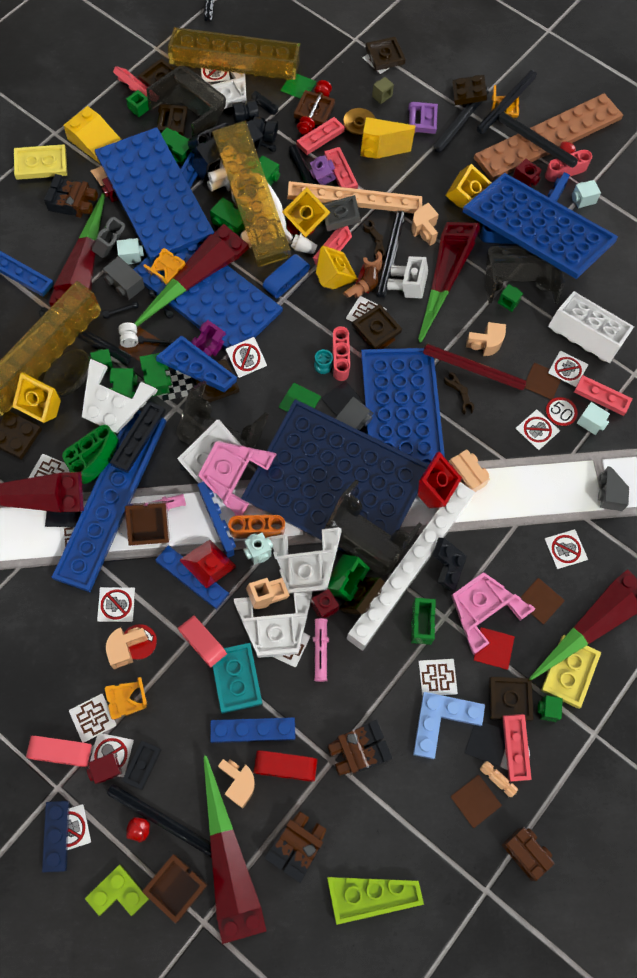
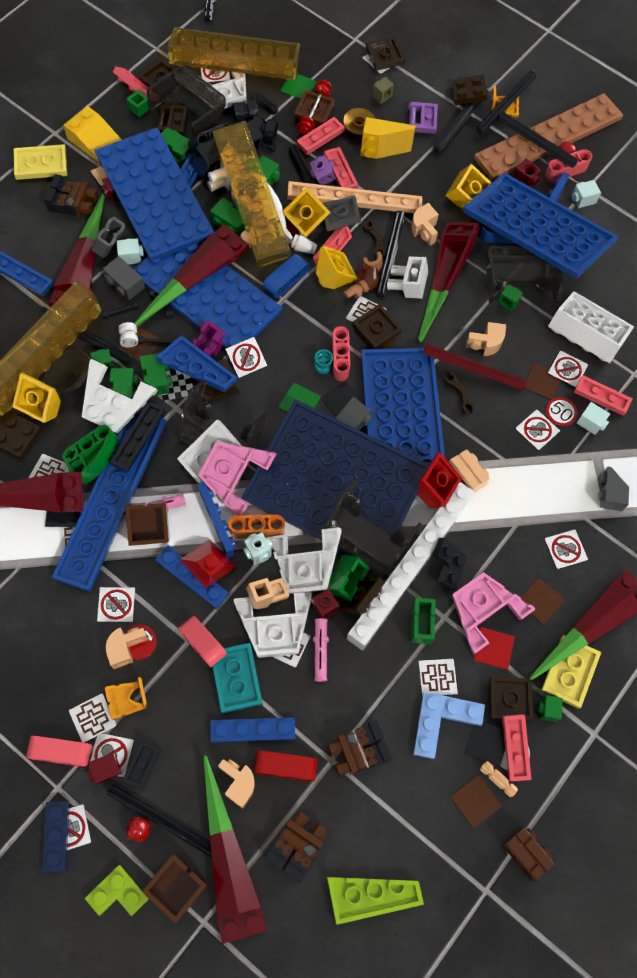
light orange piece [144,248,186,285] -> none

